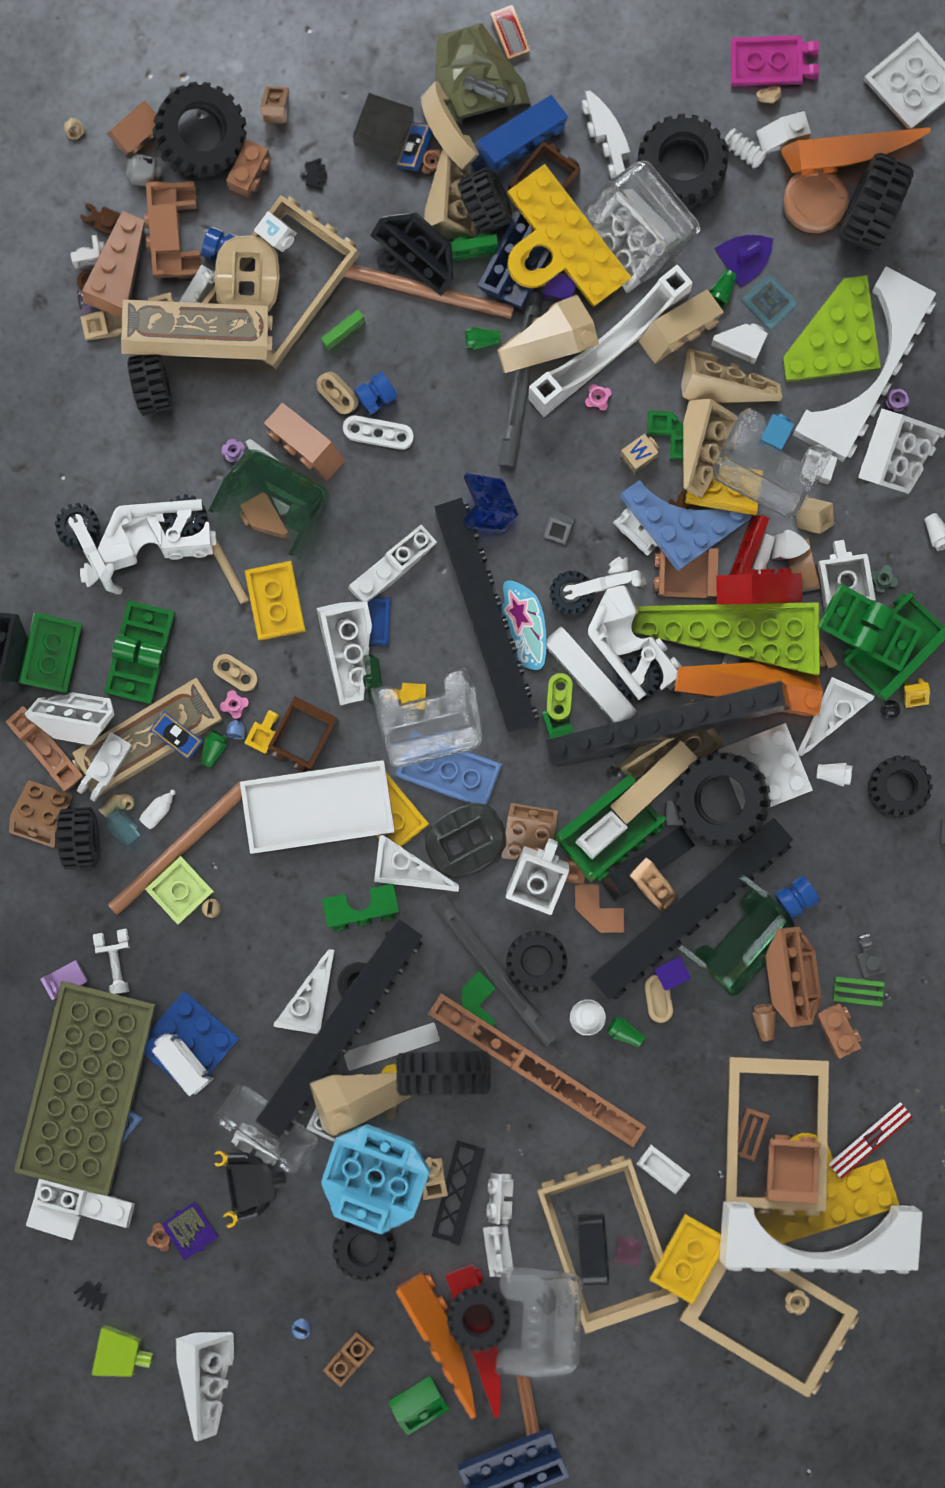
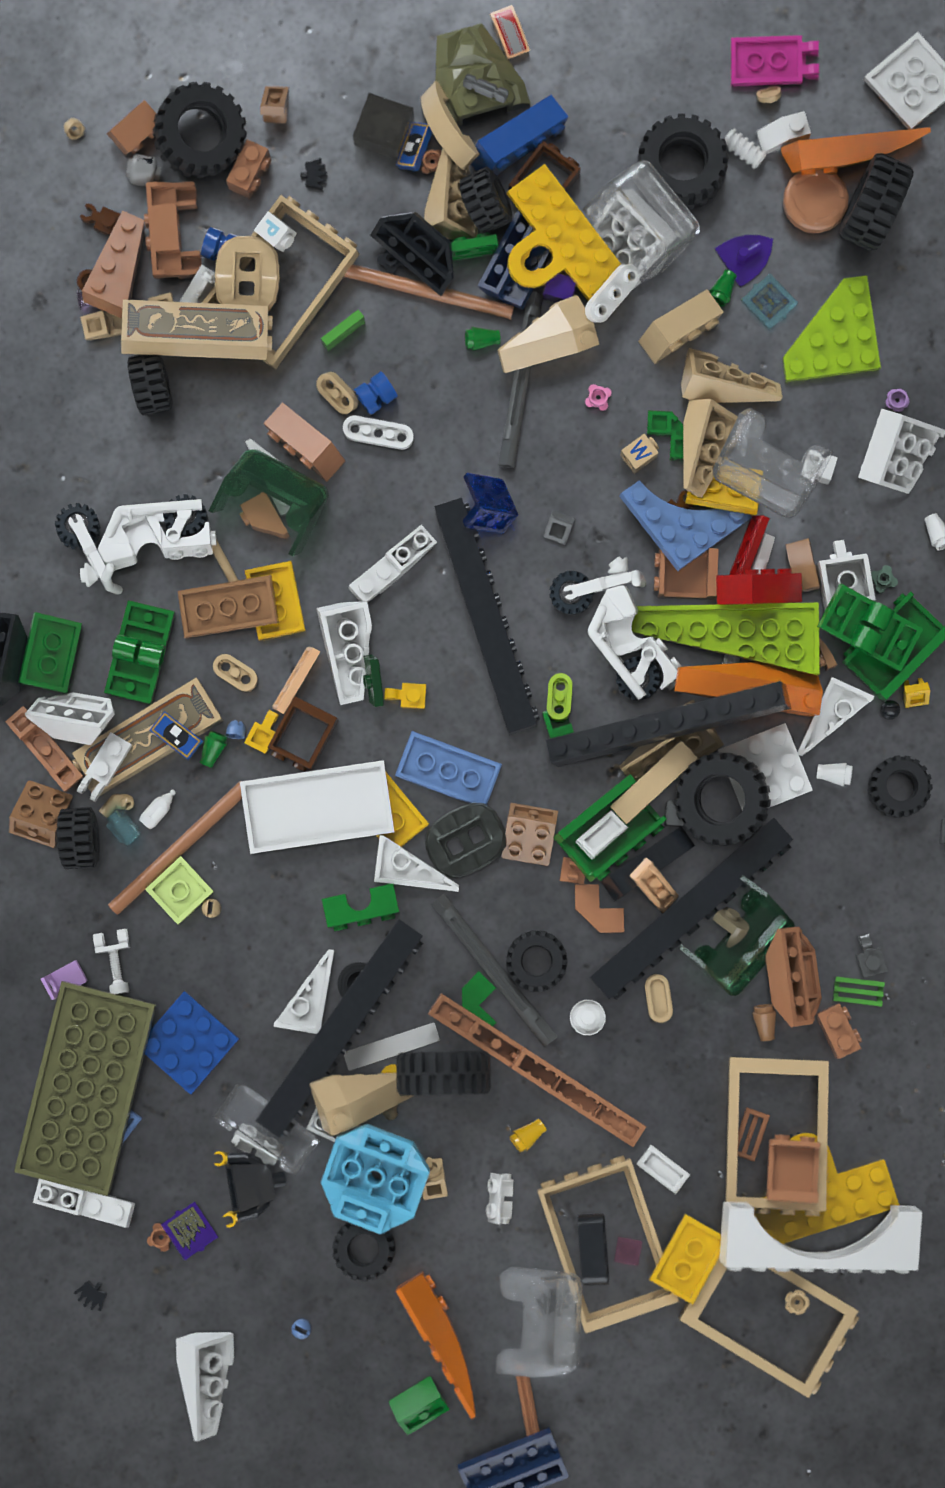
white tile [26,1203,81,1240] -> none
white bracket [71,235,105,269] -> none
lime torso [92,1325,153,1376] -> none
white window [152,1033,214,1096] -> none
bright pink plate [220,690,249,719] -> none
lavender plate [222,439,245,462] -> none
medium nougat slope [322,1332,375,1387] -> none
blue tile [367,597,391,646] -> none
clear windscreen [372,667,482,767] -> none
black fence [432,1141,485,1246] -> none
red slope [445,1264,501,1418] -> none
black tyre [447,1285,510,1352] -> none
white hinge [483,1224,514,1277] -> none
sticker [500,580,546,670] -> none
white hinge [506,838,569,915] -> none
white arch [529,265,693,417] -> none
white beam [546,626,638,723] -> none
white slope [581,91,630,186] -> none
green cone [607,1016,645,1048] -> none
white hinge [613,507,658,556] -> none
dark purple panel [653,956,691,991] -> none
white slope [711,324,768,364] -> none
dark azure brick [758,414,795,455] -> none
white tile [771,530,810,561] -> none
blue wheel [774,875,820,920] -> none
white arch [793,266,937,462] -> none
tan panel [795,498,834,534] -> none
sticker [829,1103,912,1178] -> none
none -> medium nougat tile [178,575,279,639]
none -> light nougat tile [272,647,320,714]
none -> yellow cone [509,1119,547,1153]
none -> white plate [585,264,639,323]
none -> dark tan plate [712,907,749,948]

